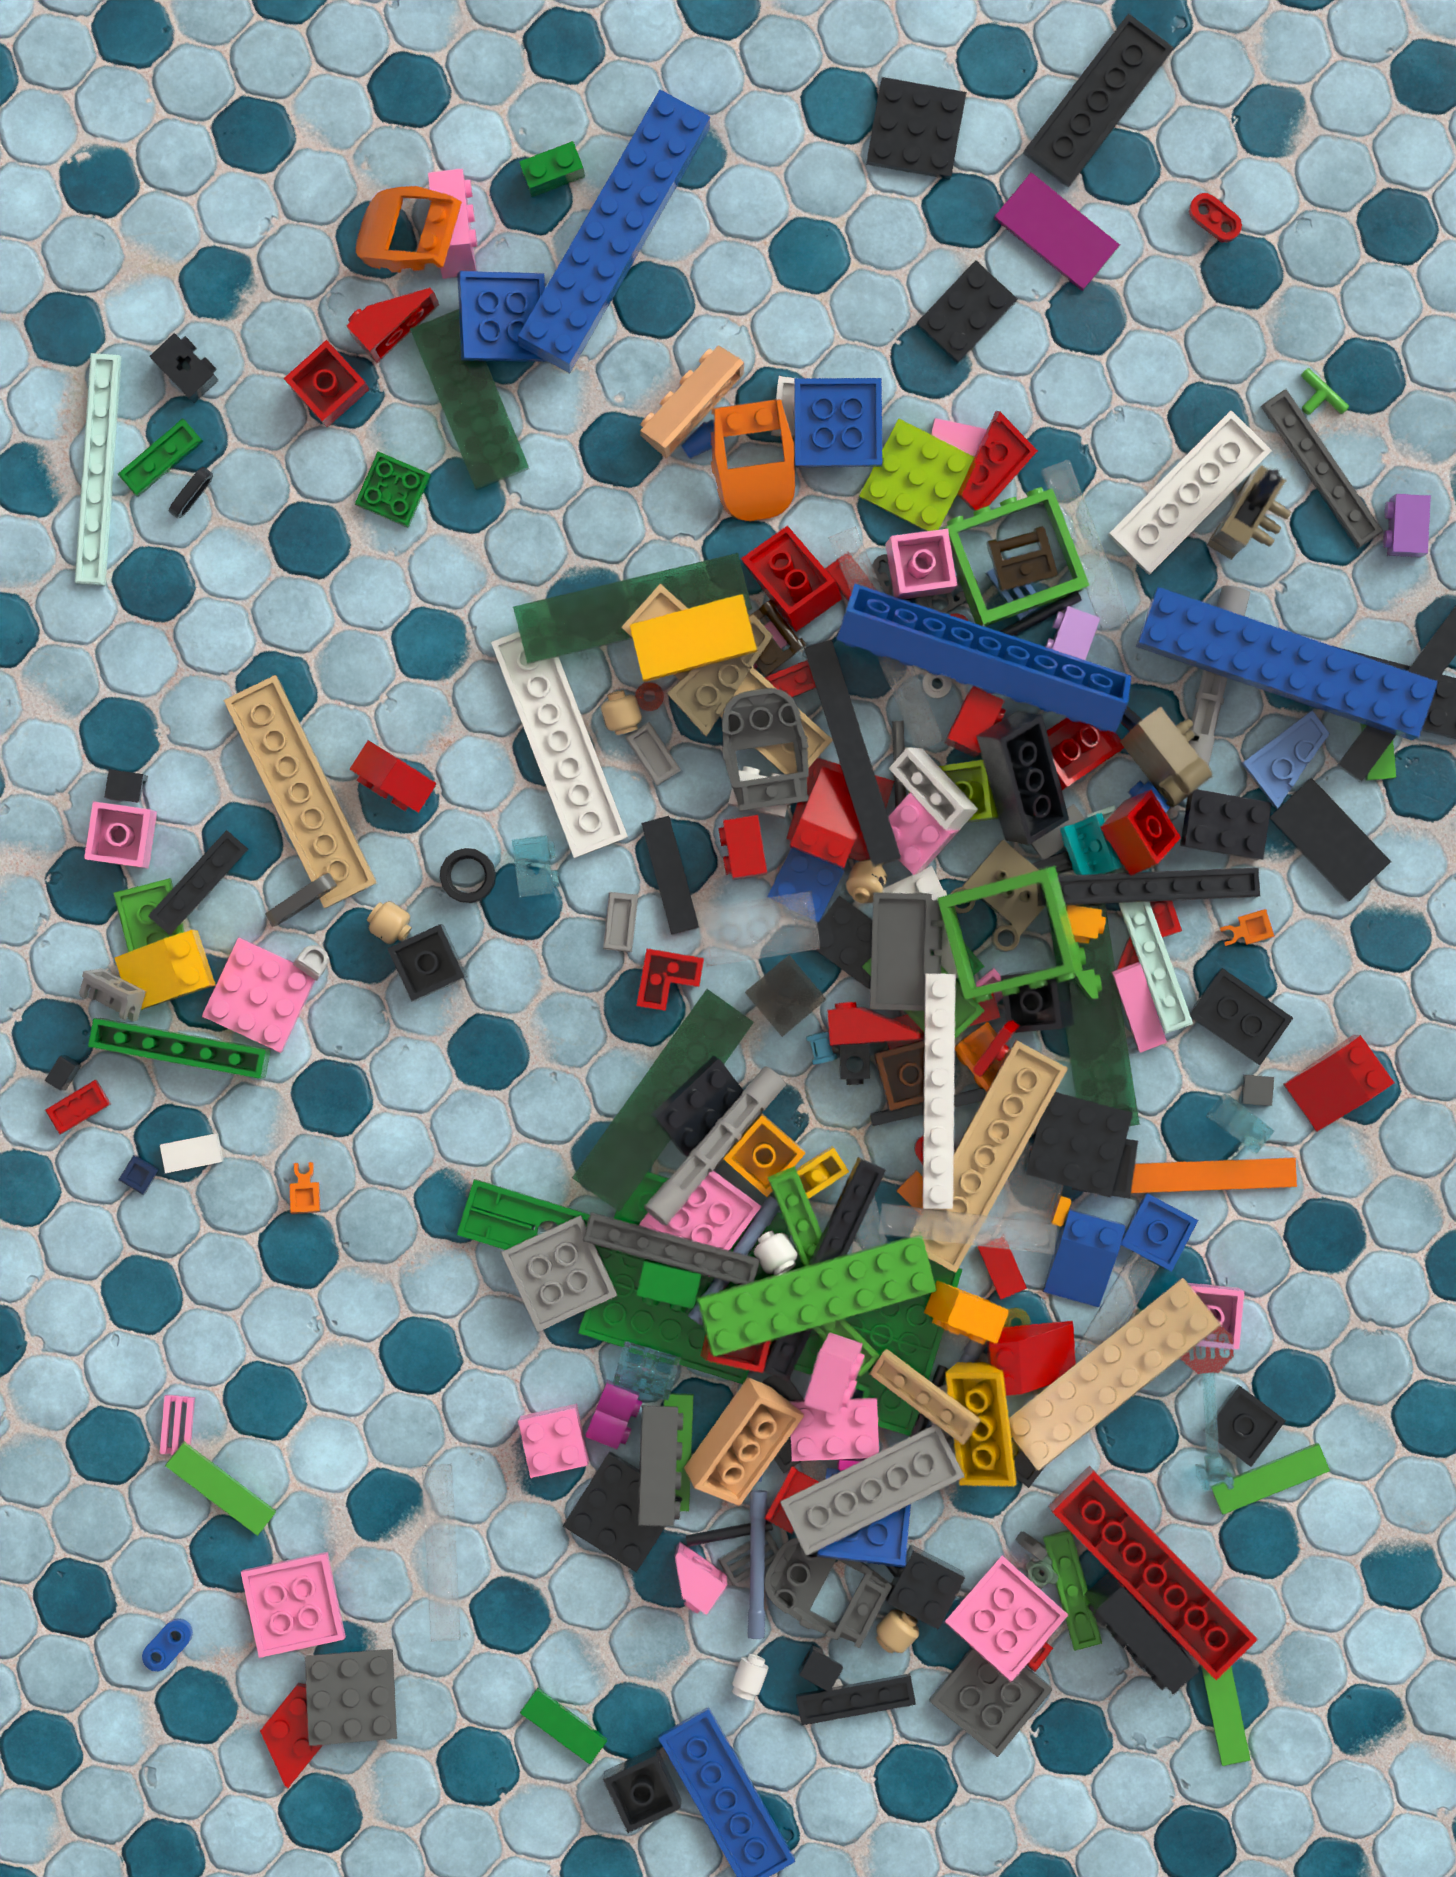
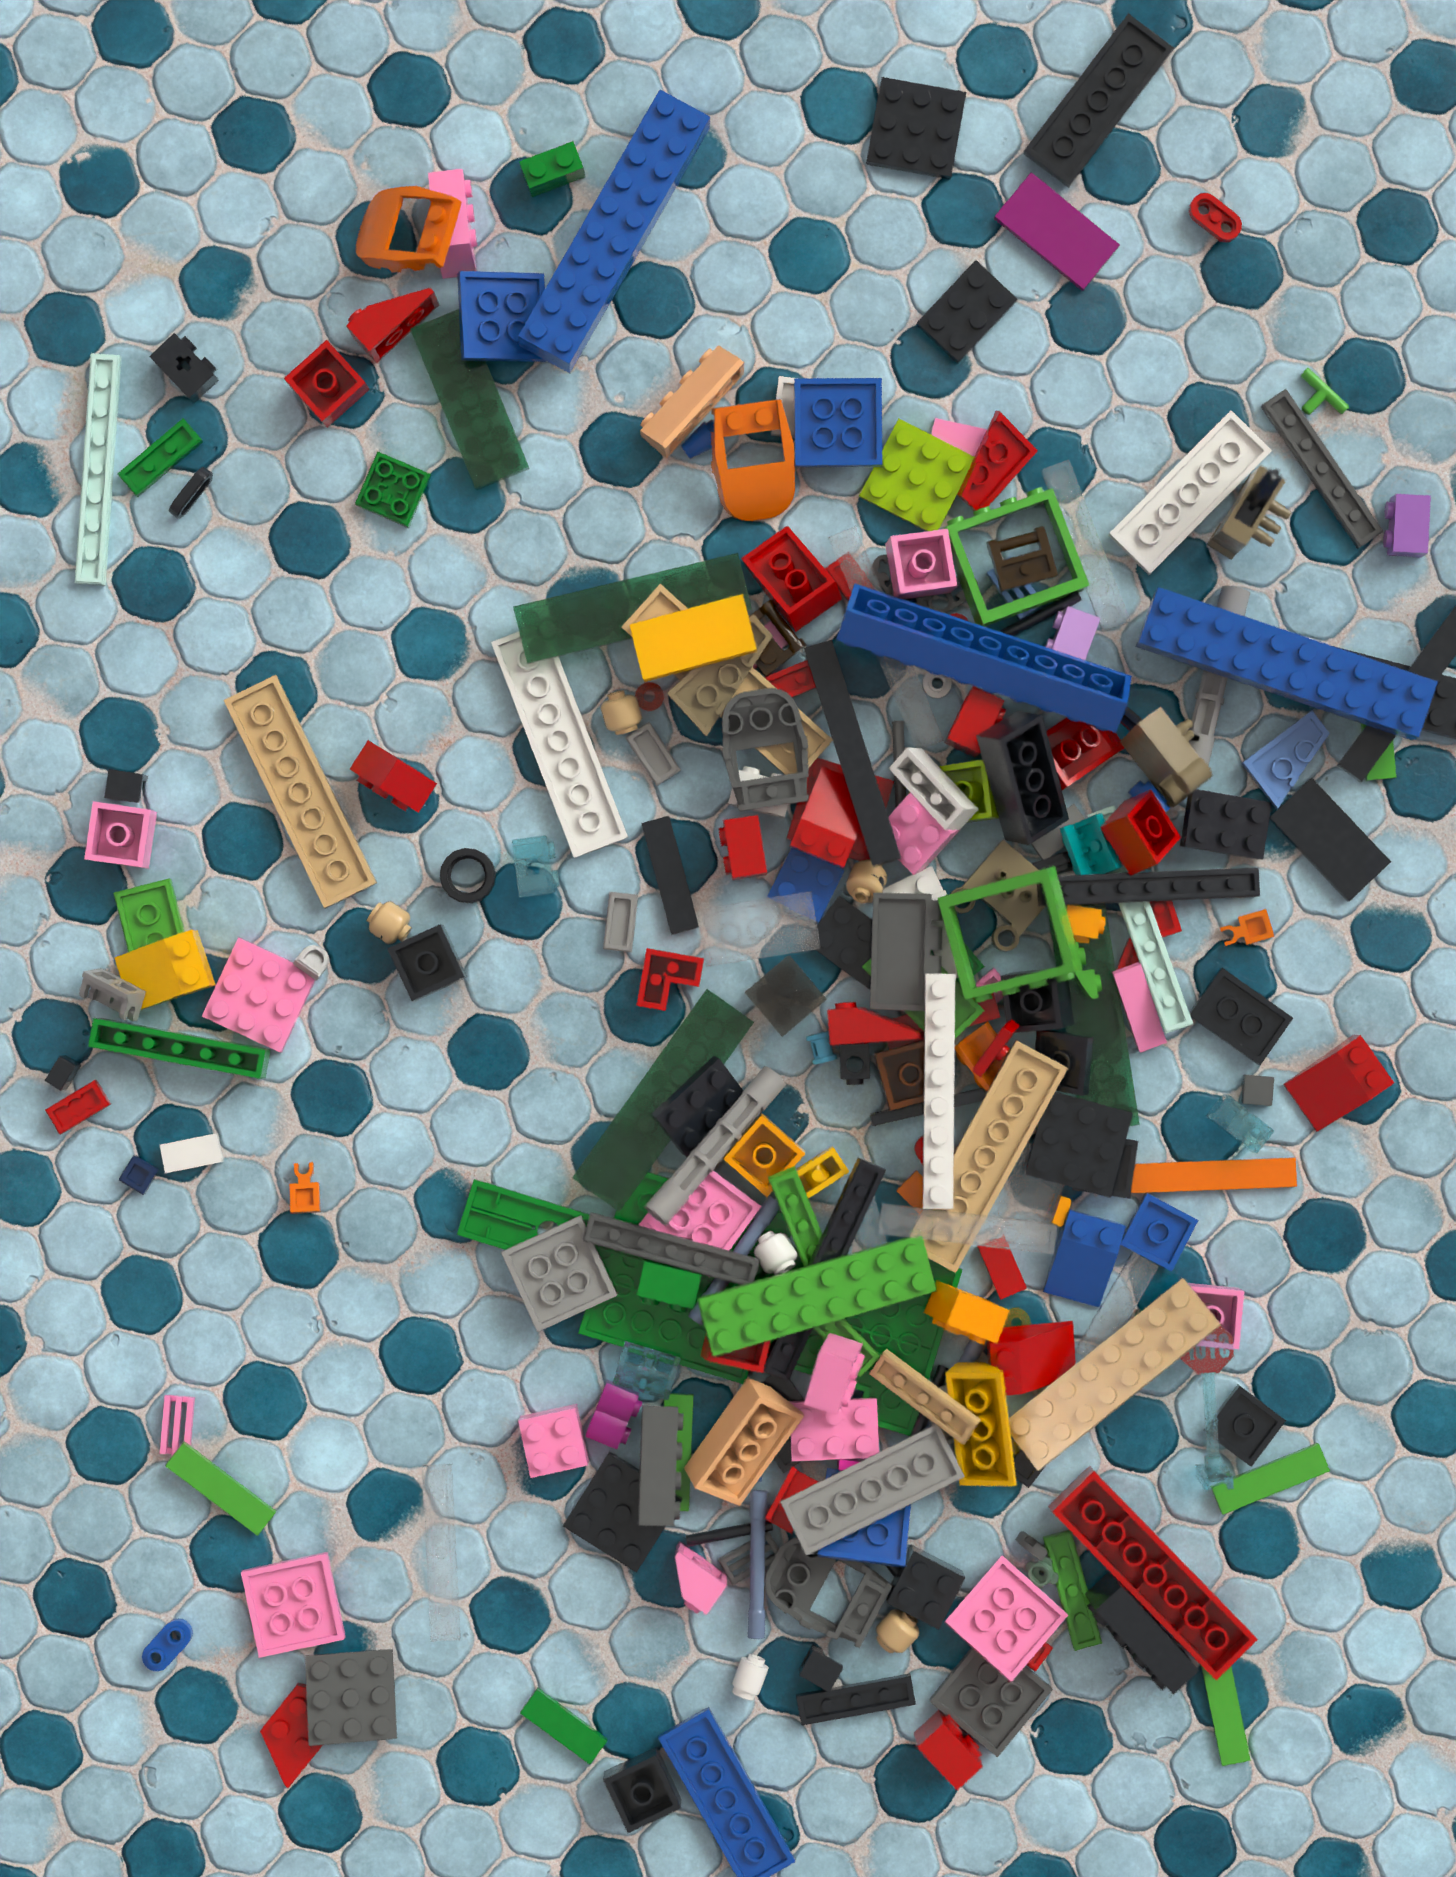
black plate [148,830,248,936] -> none
dark grey beam [265,873,337,927] -> none
none -> red brick [914,1710,983,1791]
none -> black plate [1035,1030,1093,1096]

